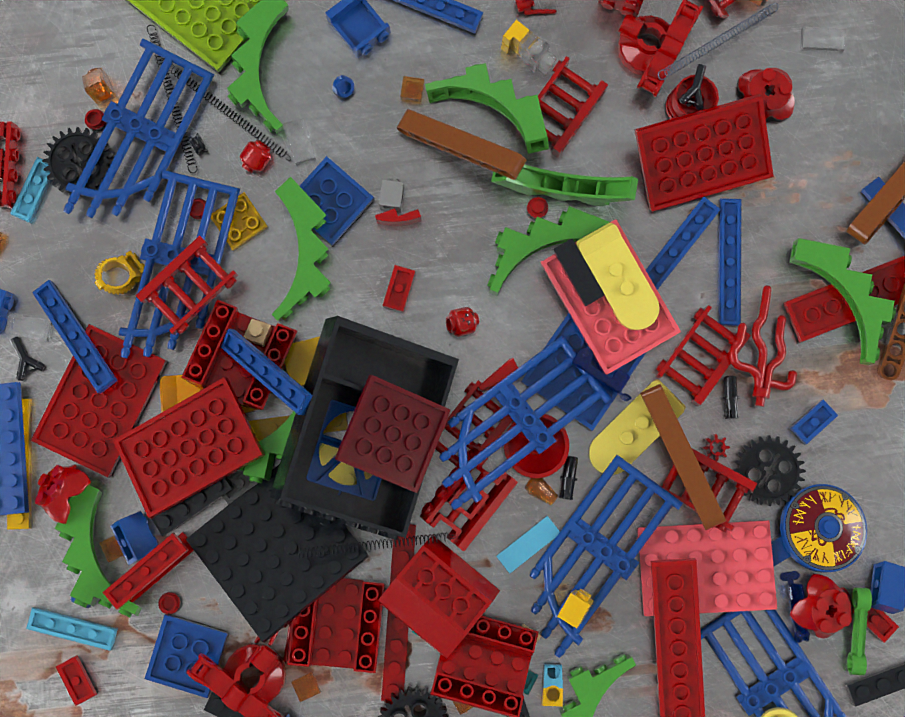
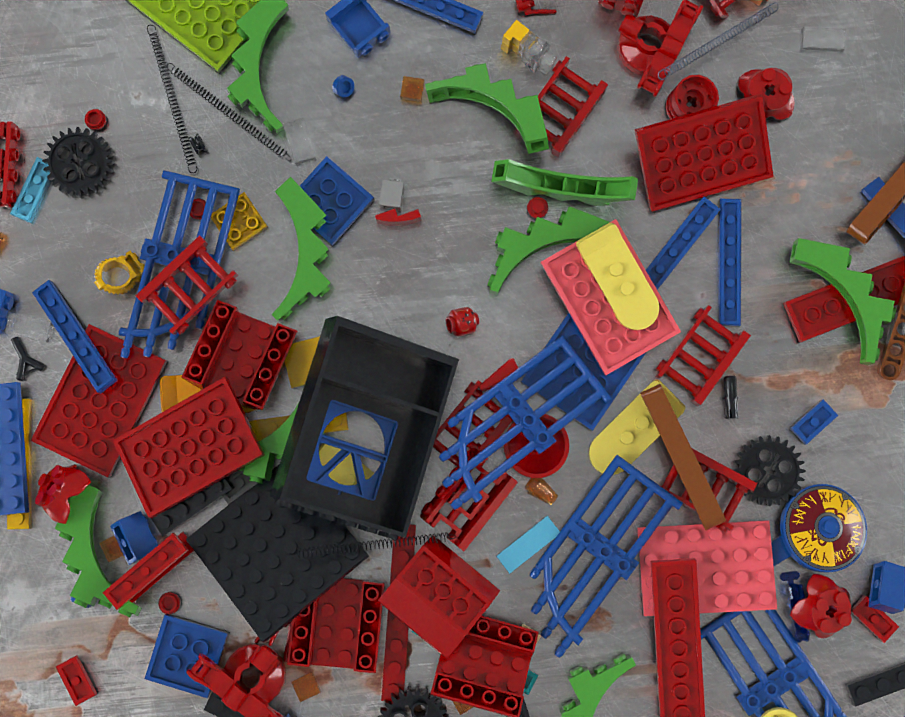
medium azure tile [26,607,118,651] -> none
blue piece [63,39,215,218] -> none
clear orange slope [82,68,117,105] -> none
blue tile [221,329,313,415] -> none
red head [240,140,272,173] -> none
tan plate [244,319,273,347] -> none
dark red plate [335,375,451,493] -> none
red plate [383,265,415,313] -> none
dark orange beam [397,109,527,180] -> none
leg [541,664,563,707] -> none
black tile [552,239,605,306] -> none
yellow brick [557,589,594,628] -> none
black axle [559,456,578,500] -> none
clear blue piece [571,348,632,402] -> none
black piece [679,64,706,110] -> none
red gear [701,434,730,461] -> none
red plant [729,285,797,407] -> none
bright green piece [847,587,872,675] -> none

